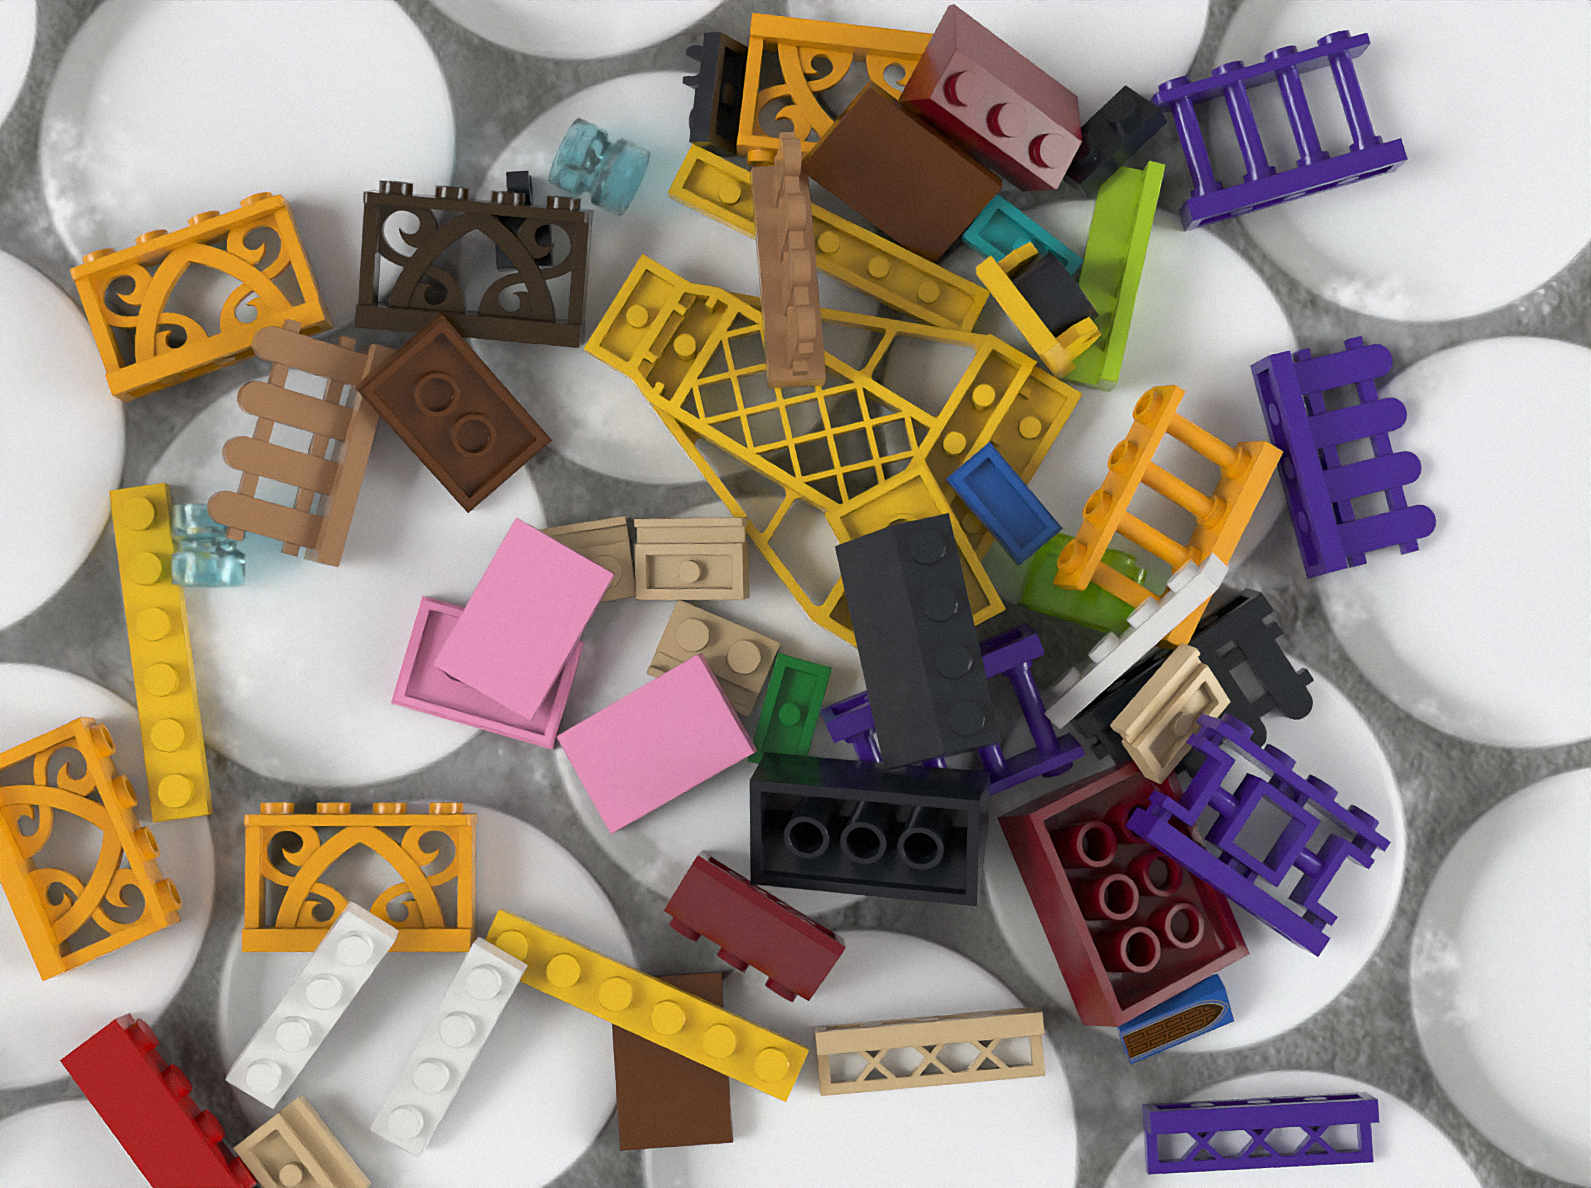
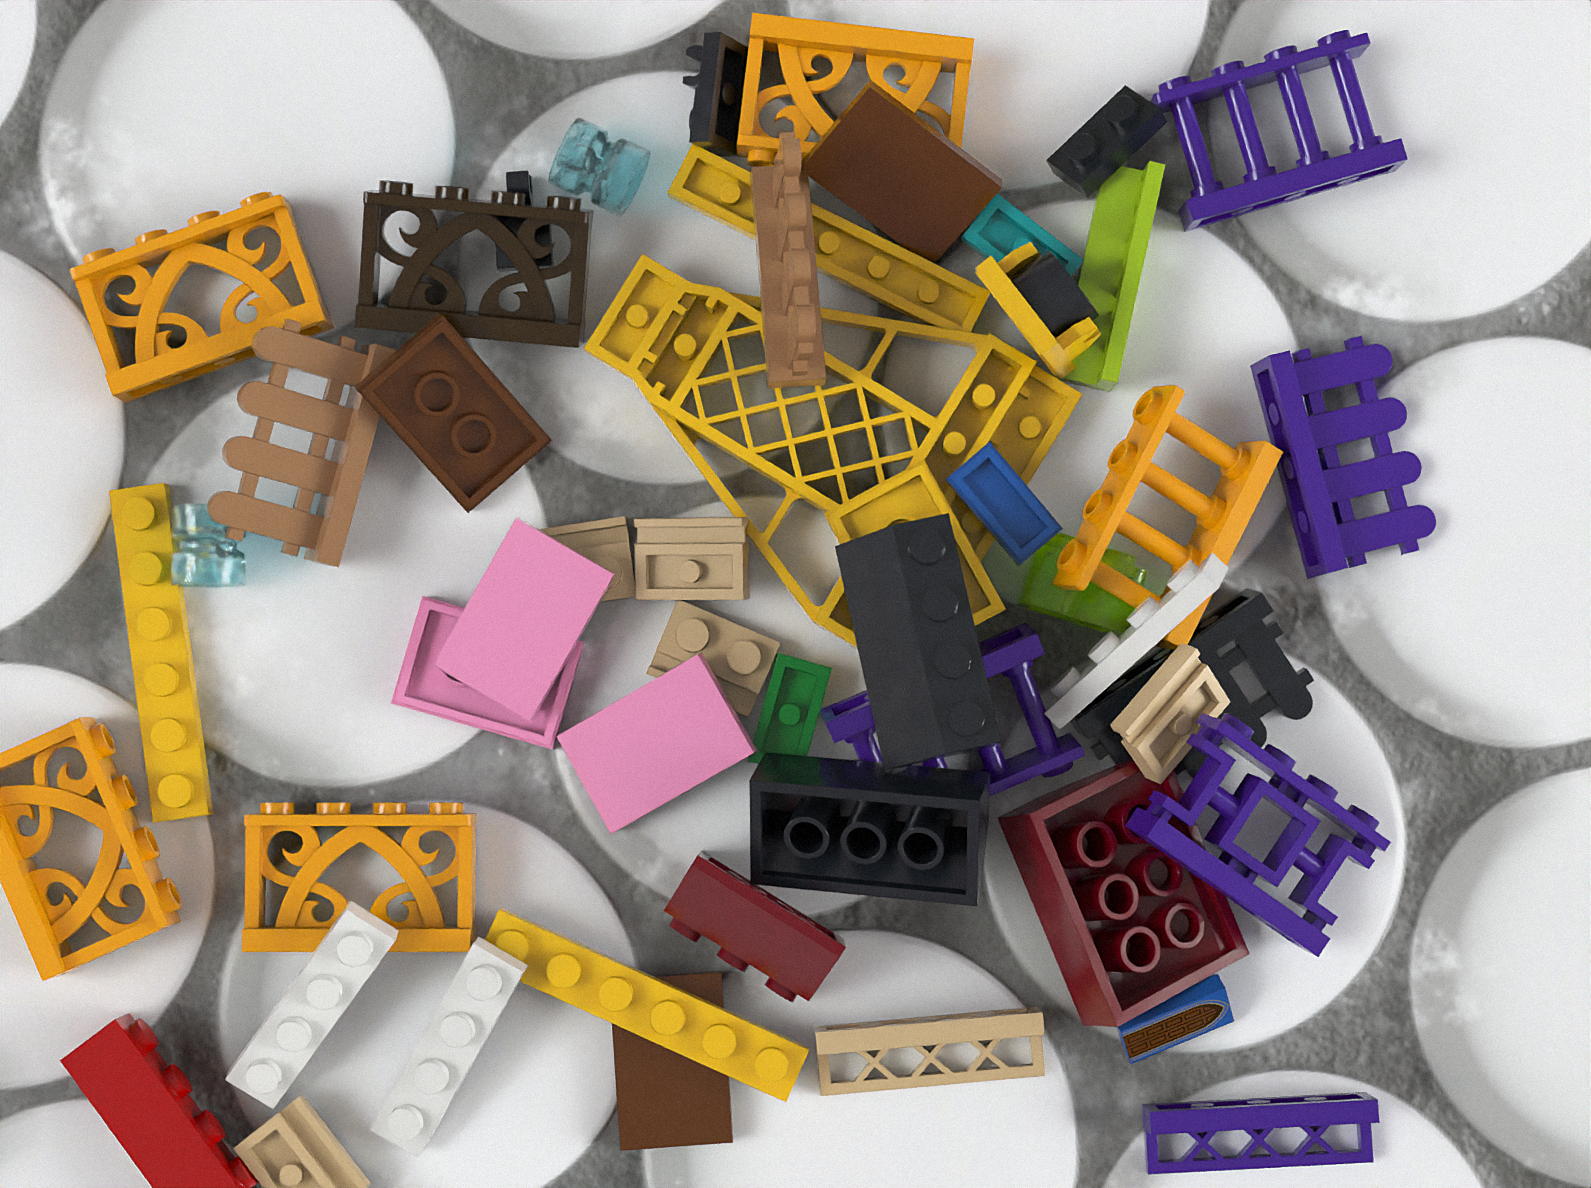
slope [898,4,1082,192] -> none

